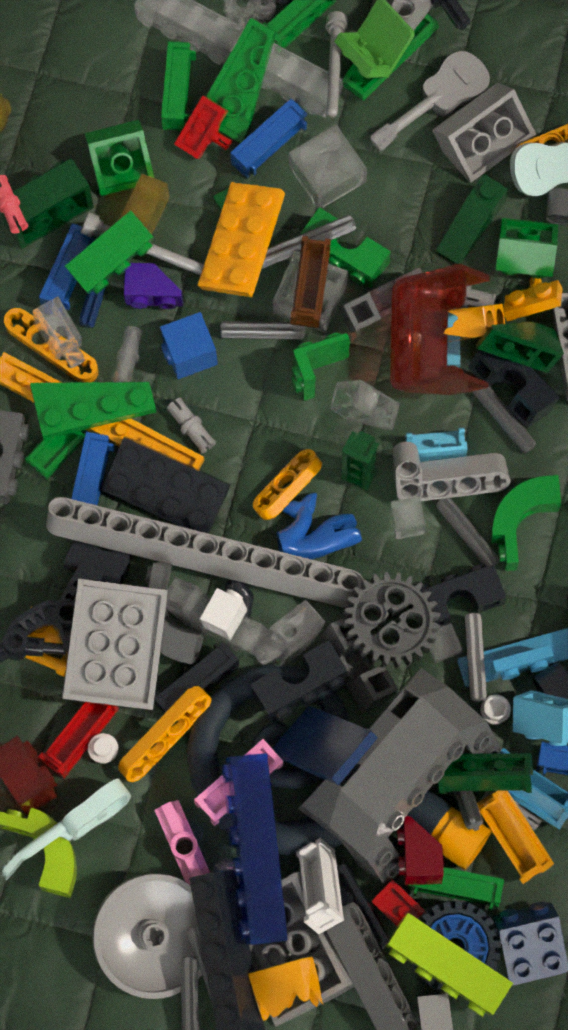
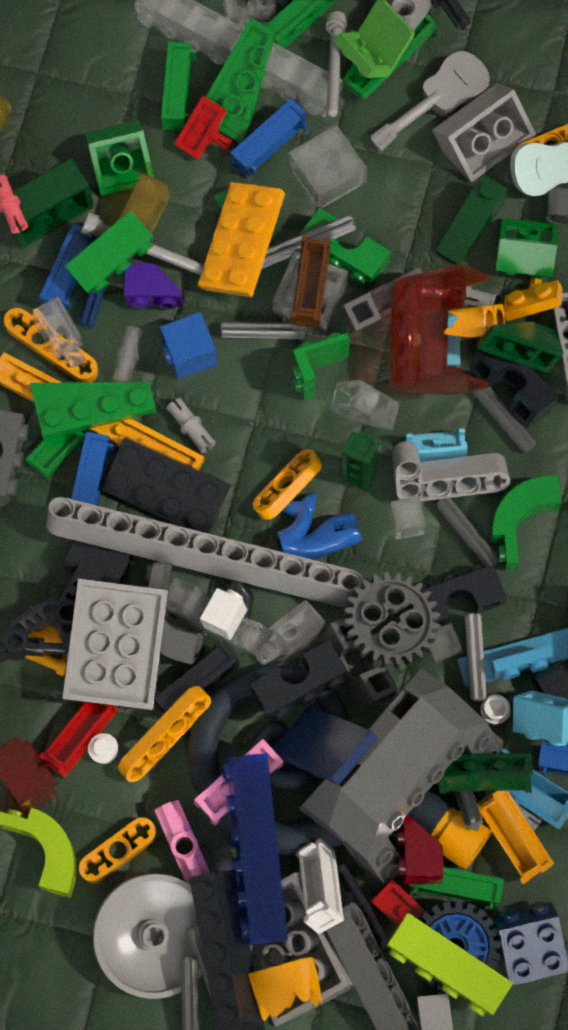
light aqua piece [2,779,131,881] -> none
none -> light orange beam [79,818,156,884]

